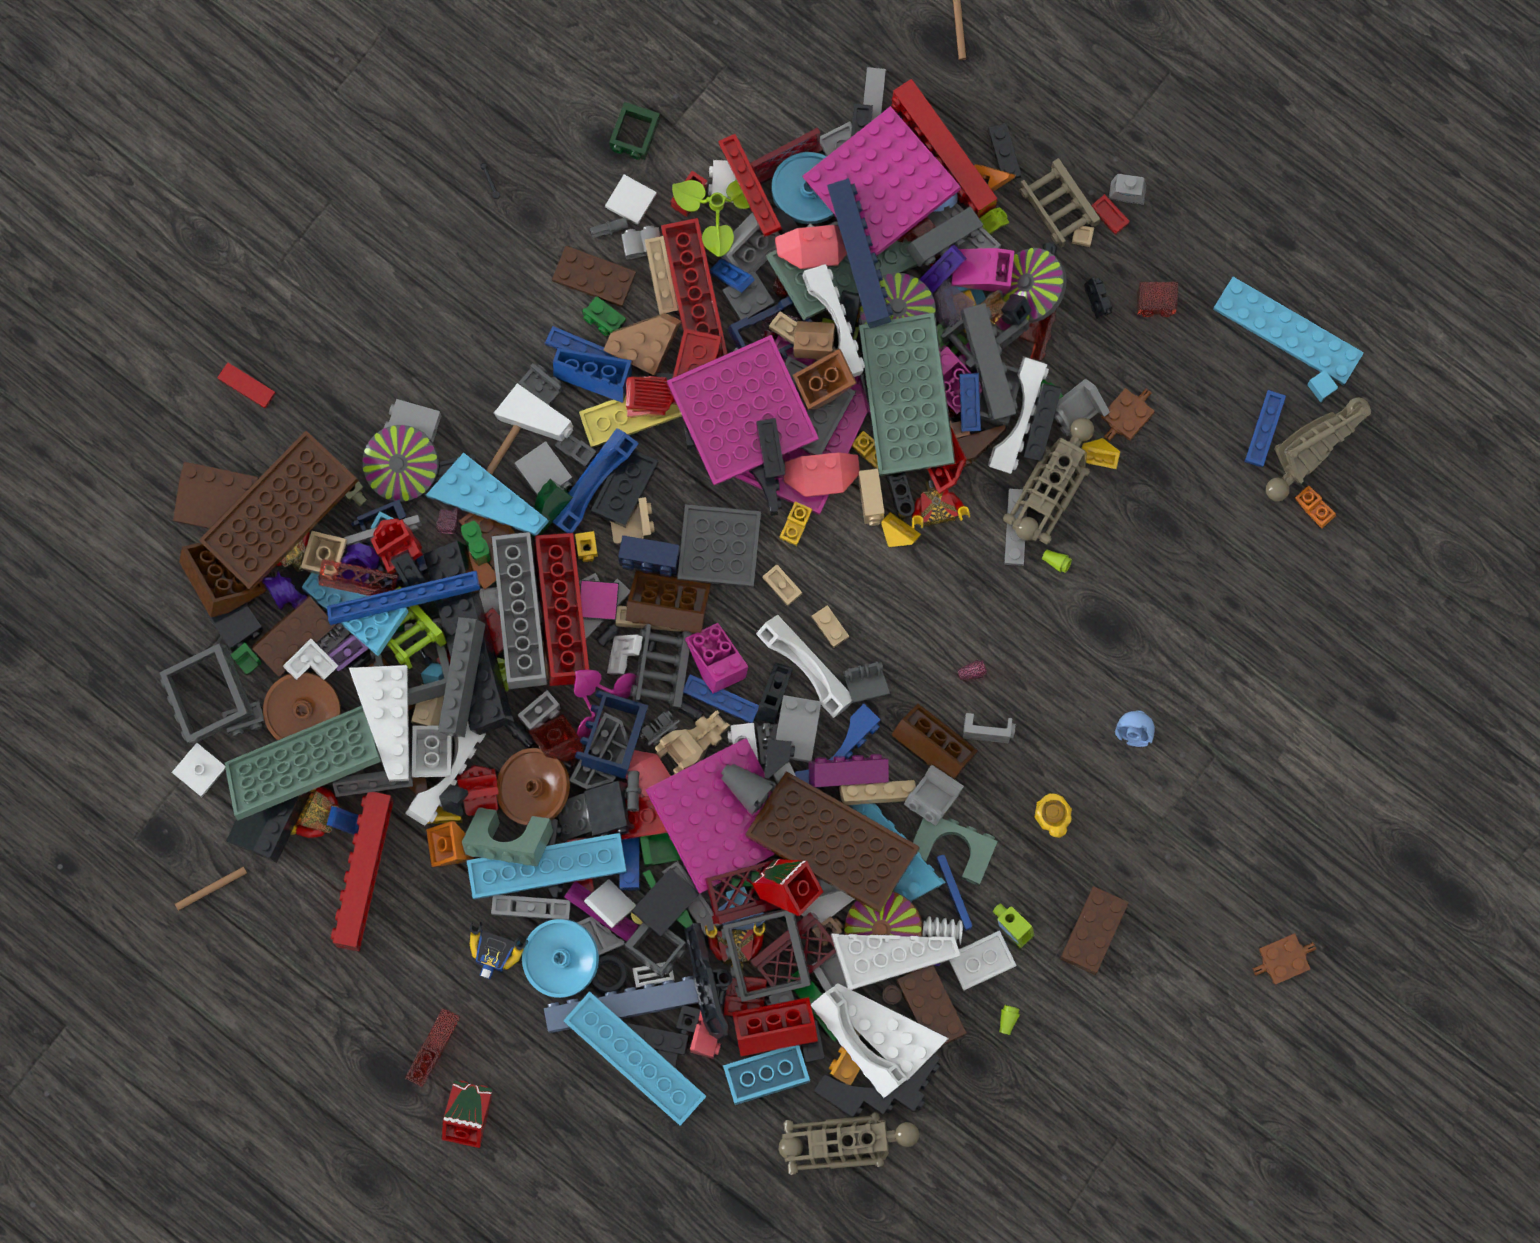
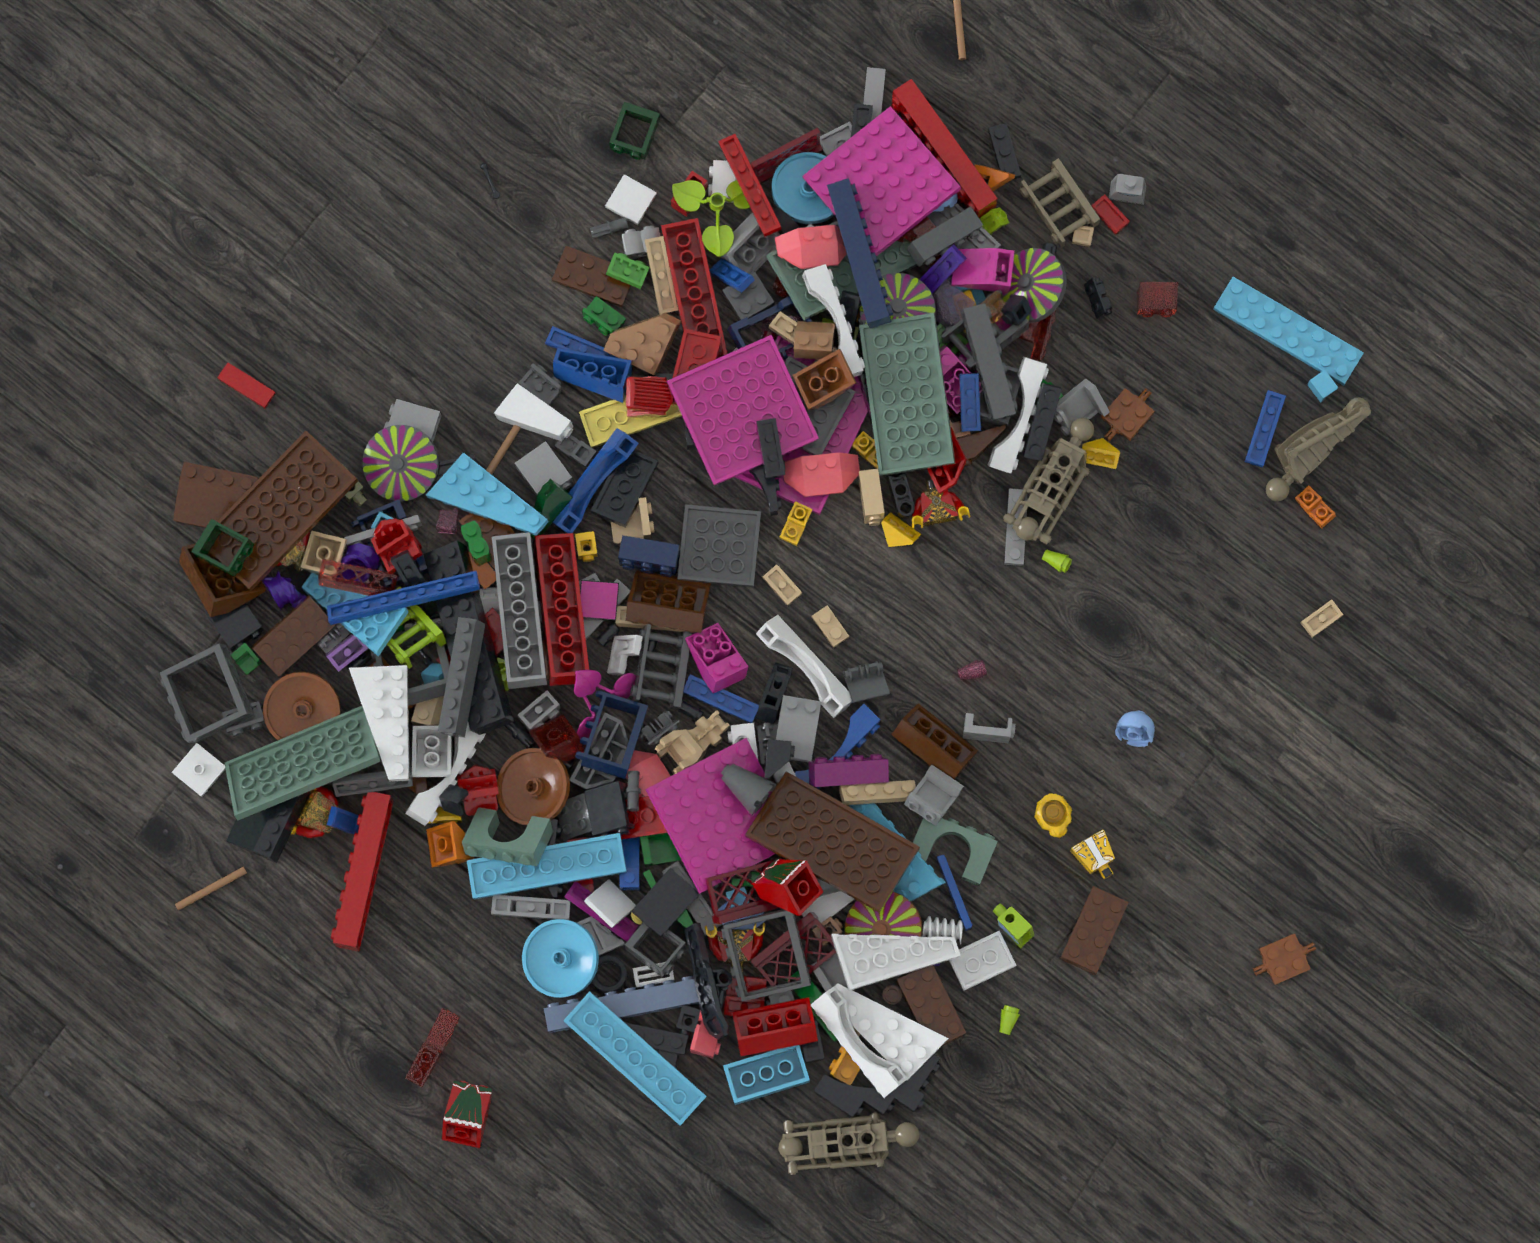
white plate [283,639,338,680] -> none
torso [470,921,529,980] -> none
none -> dark green window [191,519,255,577]
none -> bright green bracket [606,253,649,289]
none -> torso [1070,830,1115,879]
none -> tan plate [1301,600,1343,638]

